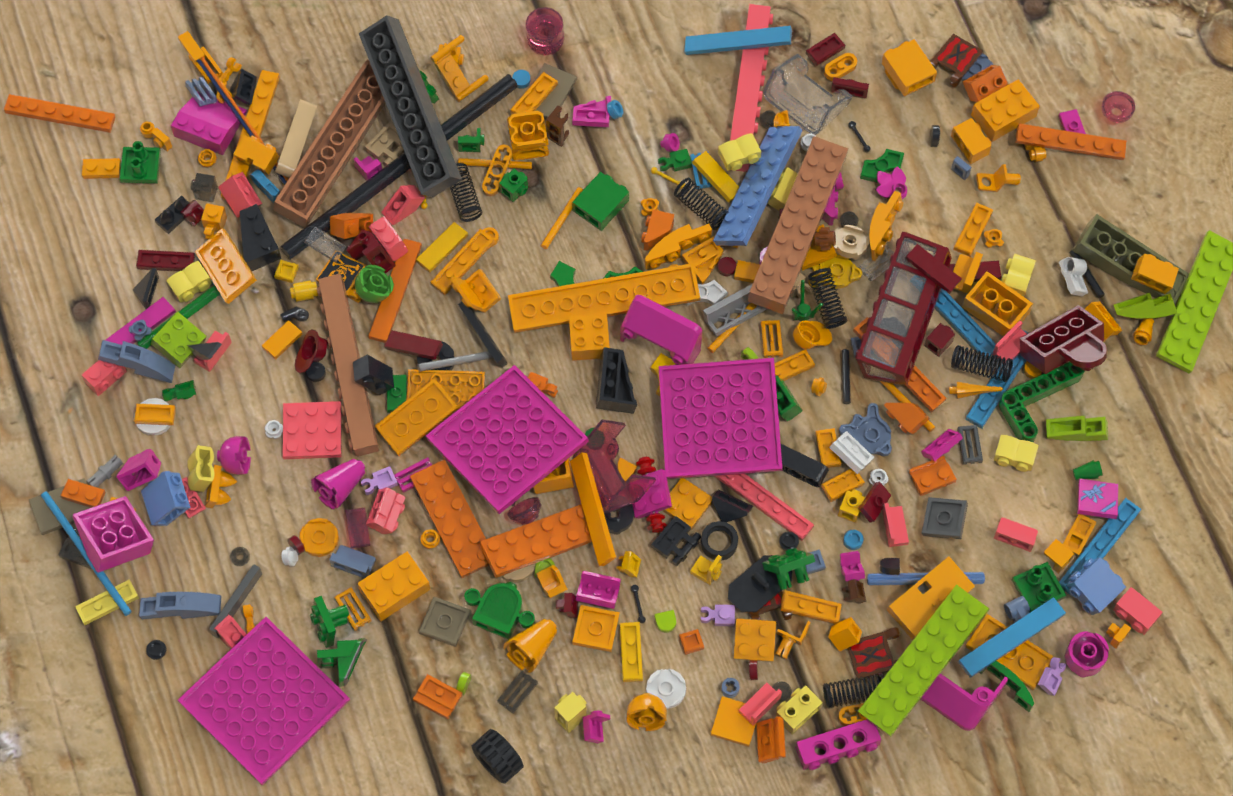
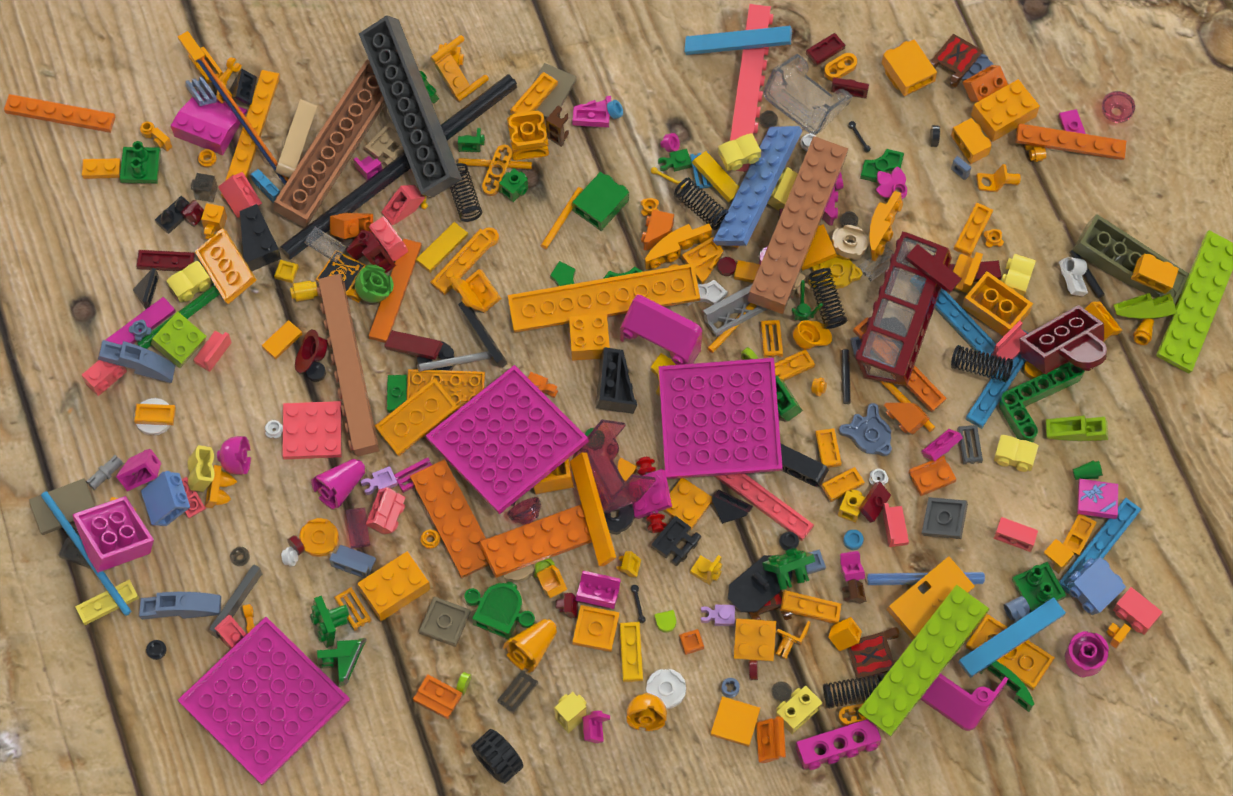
orange plate [61,479,106,508] -> none
green plate [162,380,196,401] -> none
black slope [187,342,222,360] -> none
light orange brick [233,135,280,175] -> none
black arm [280,307,309,322] -> none
black brick [353,354,394,395] -> none
dark azure tile [512,70,531,89] -> none
clear pink wheel [525,7,565,55] -> none
black tyre [701,521,738,561] -> none
coral panel [739,683,782,726] -> none
light orange tile [774,110,790,128] -> none
dark orange gear [815,227,836,251] -> none
white plate [829,431,874,474] -> none
black tile [880,558,900,575] -> none
dark red brick [924,323,955,357] -> none
light orange piece [949,382,1003,399] -> none
lavender plate [1038,657,1066,696] -> none

